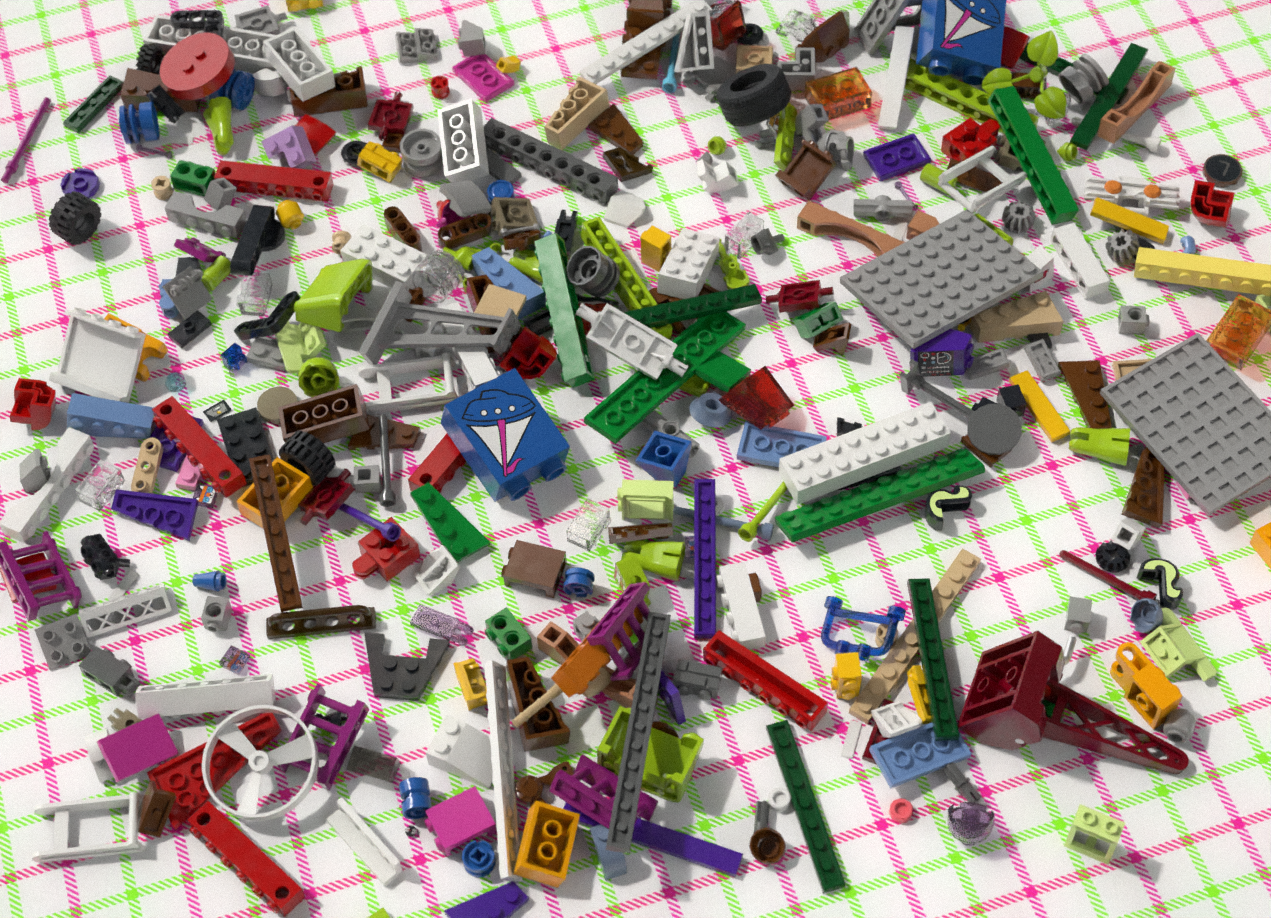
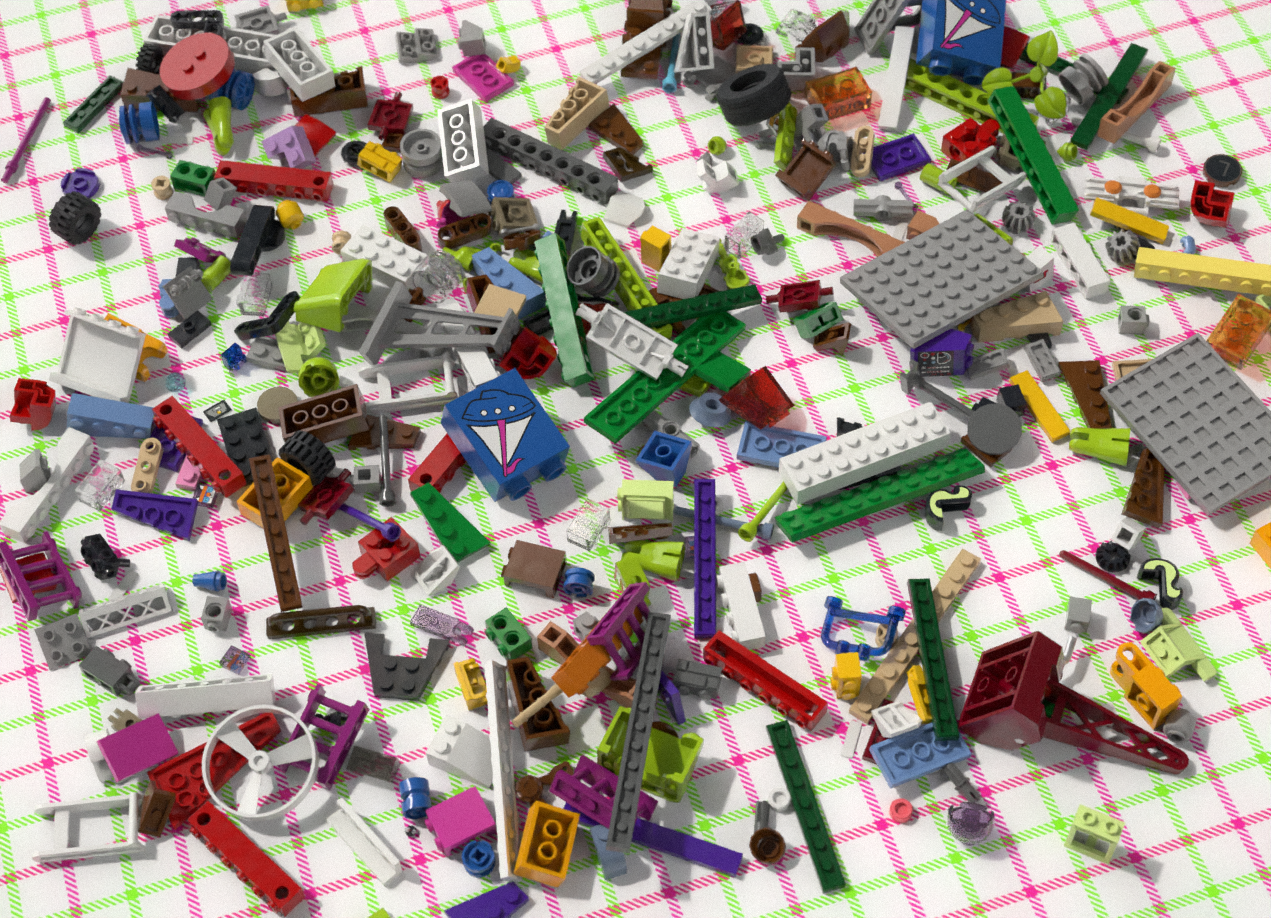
none -> tan plate [850,125,875,178]

